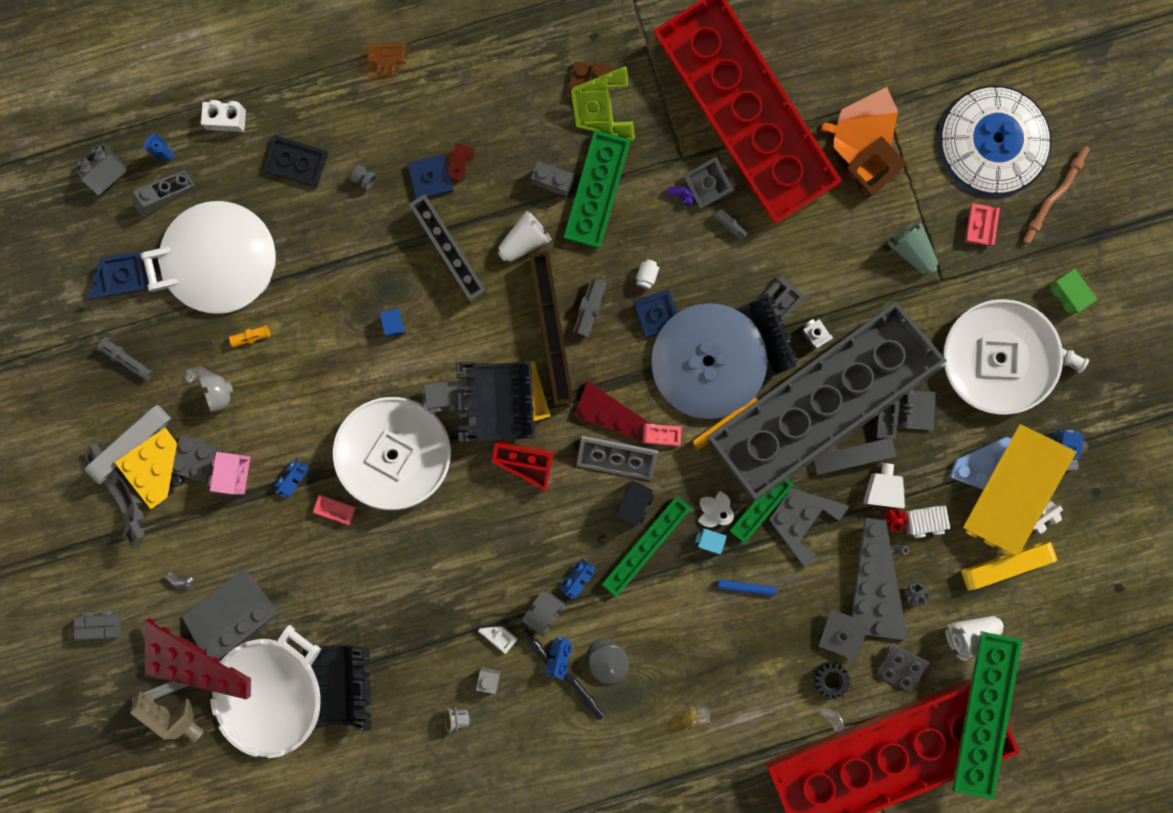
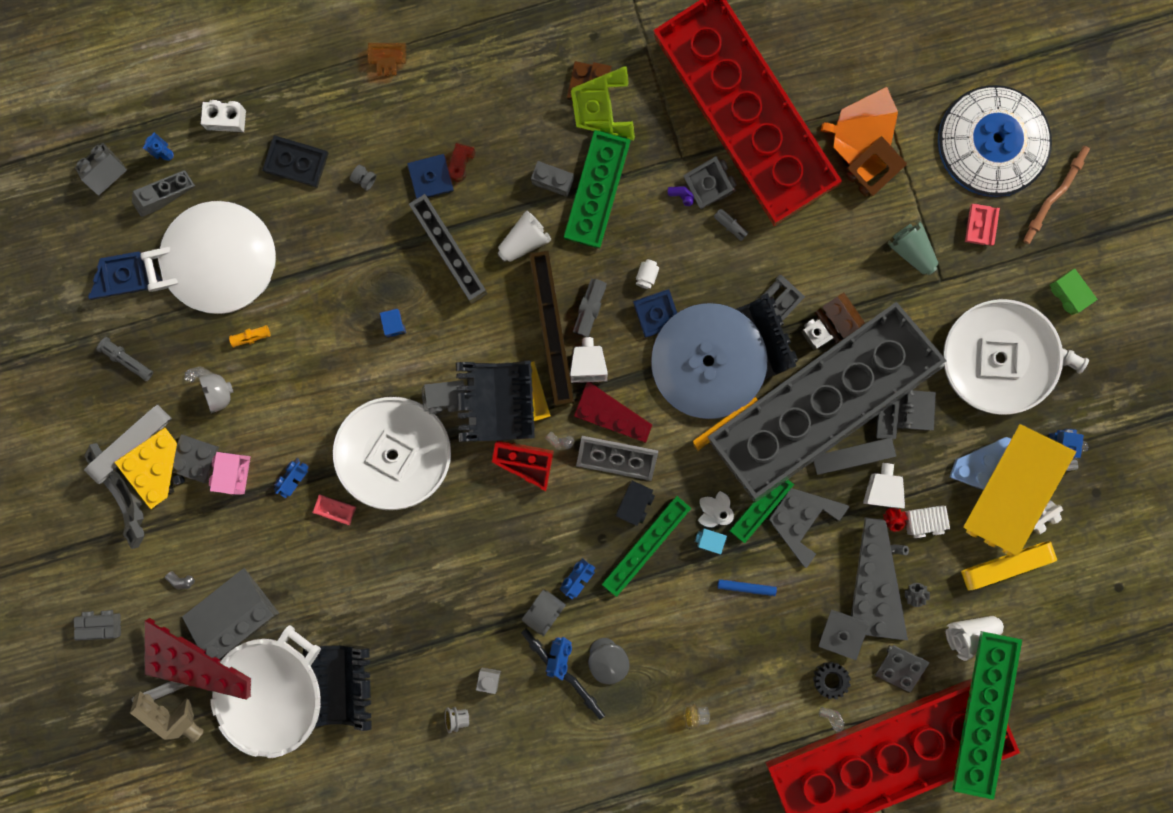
white tile [478,626,518,654] -> none
coral plate [642,424,681,446] -> none
none -> clear arm [545,432,574,450]
none -> white torso [571,337,608,383]
none -> reddish brown brick [814,293,866,343]

